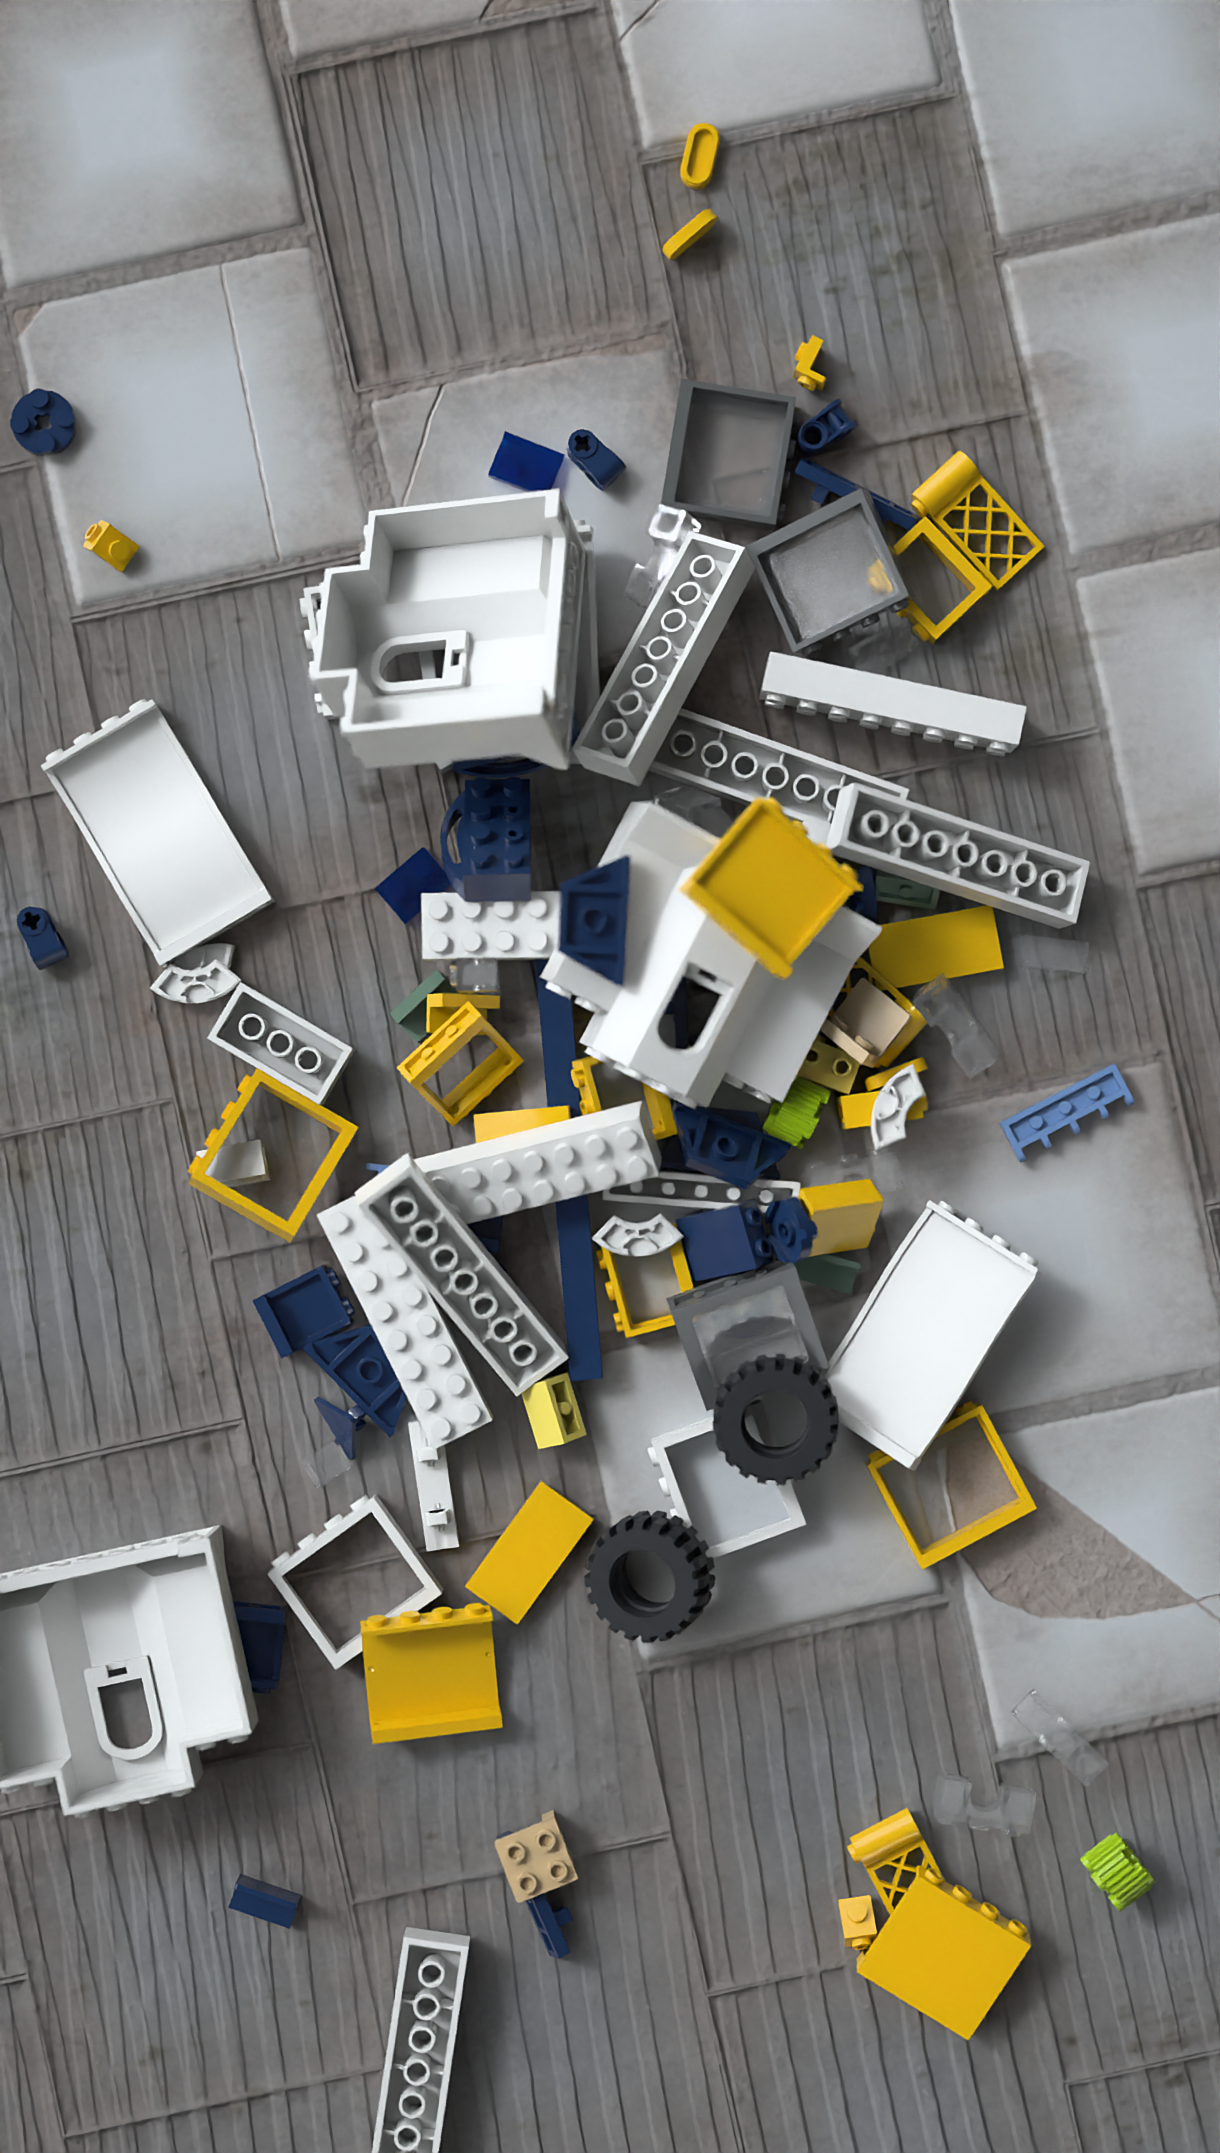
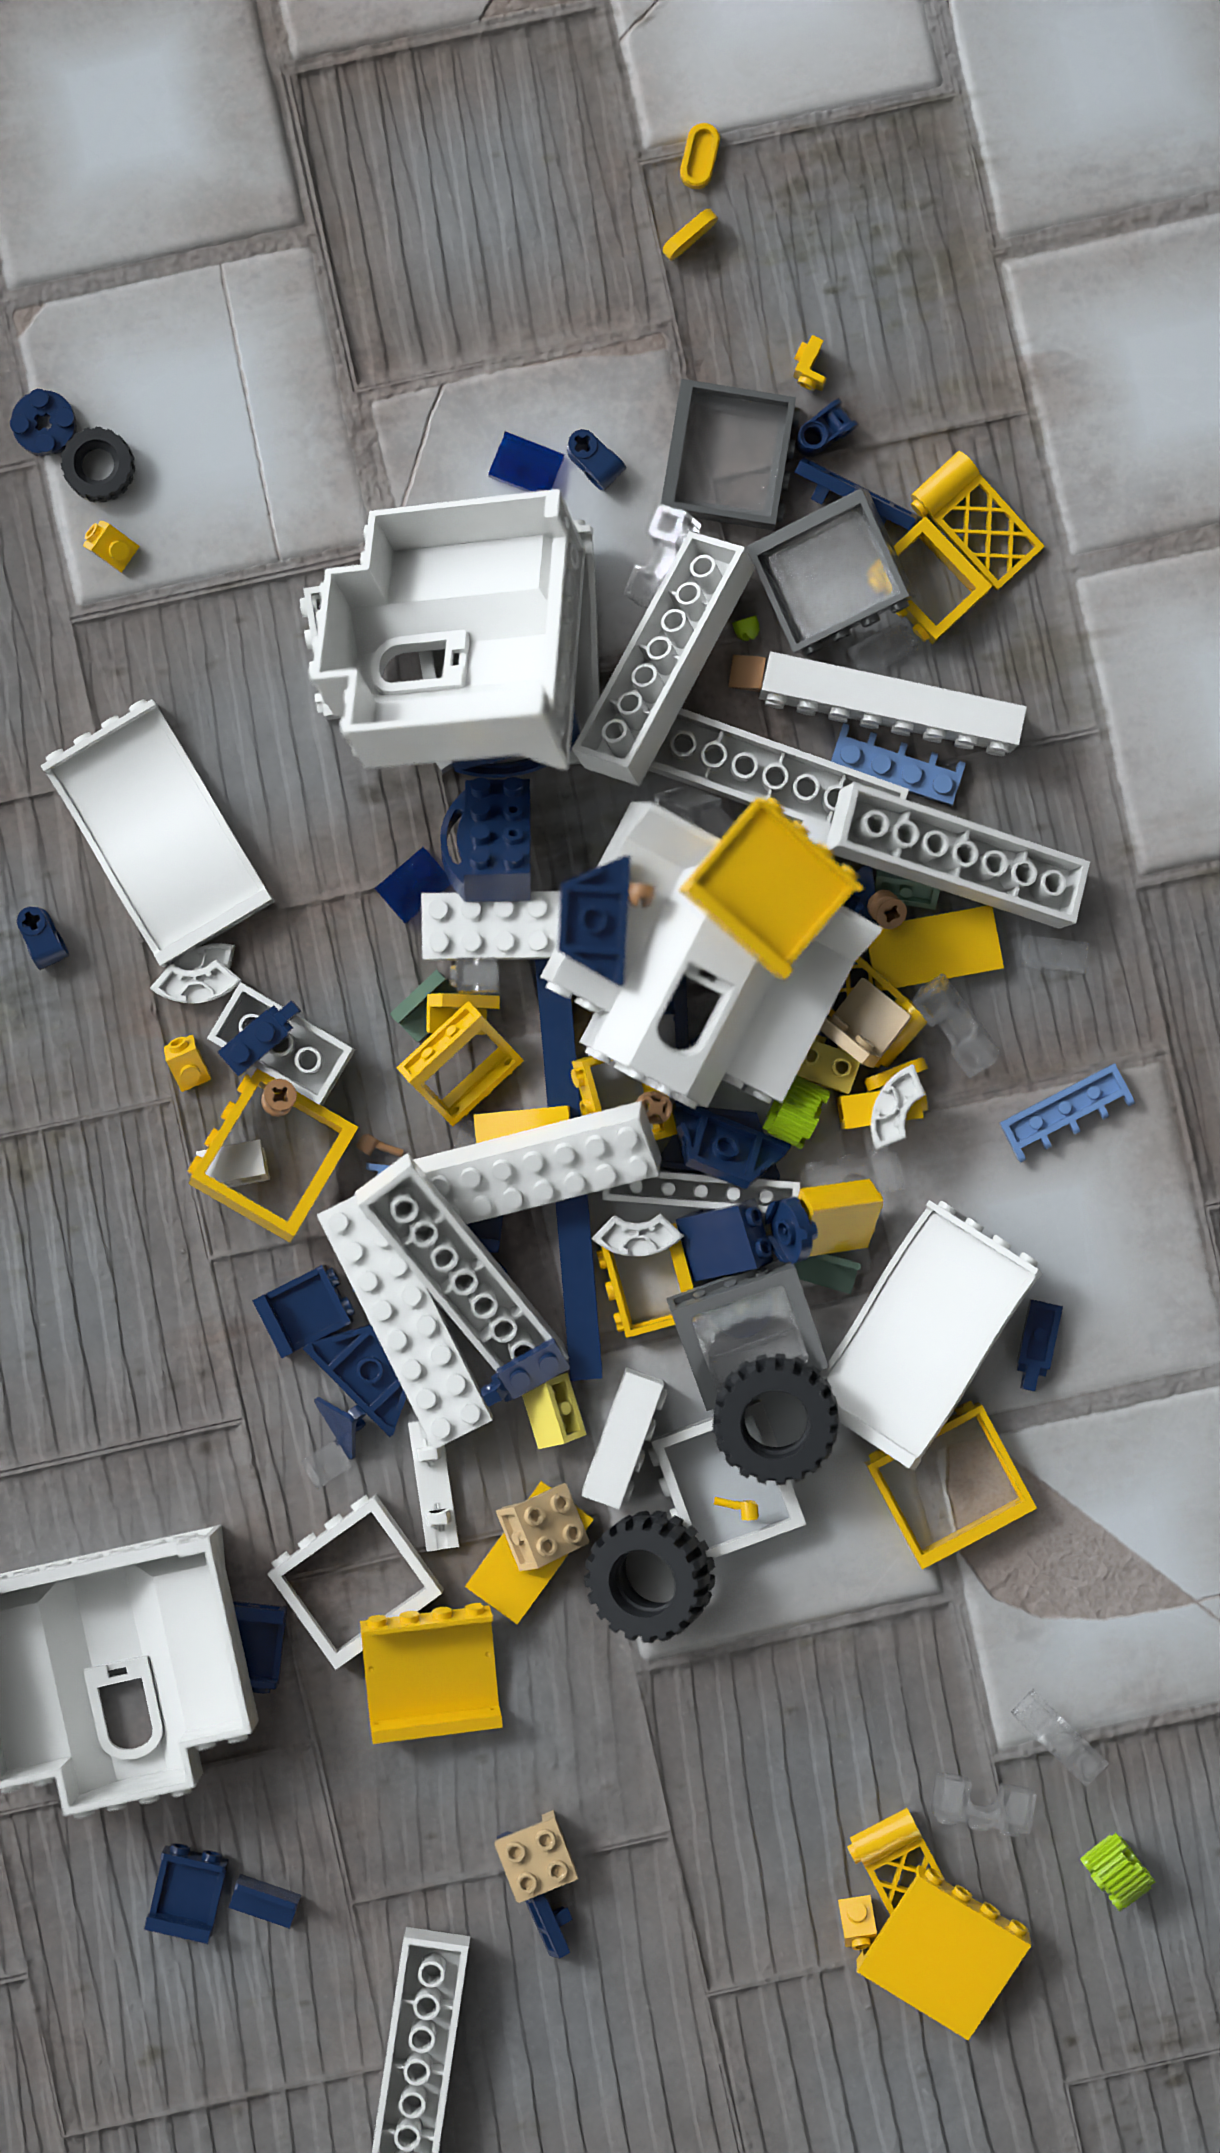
none -> black tyre [61,427,135,502]
none -> dark blue panel [144,1843,229,1944]
none -> yellow bracket [164,1035,212,1092]
none -> dark blue hinge [217,1000,301,1077]
none -> medium nougat wheel [261,1079,297,1117]
none -> medium nougat hand [356,1134,404,1157]
none -> dark blue hinge [480,1338,570,1407]
none -> tan bracket [496,1483,589,1571]
none -> white brick [582,1367,667,1509]
none -> medium nougat hinge [628,883,655,908]
none -> medium nougat wheel [636,1091,672,1125]
none -> yellow hand [713,1497,759,1520]
none -> medium nougat slope [729,655,766,692]
none -> lime hinge [732,615,760,641]
none -> medium blue hinge [831,723,966,806]
none -> medium nougat wheel [867,890,907,929]
none -> dark blue hinge [1016,1299,1063,1392]

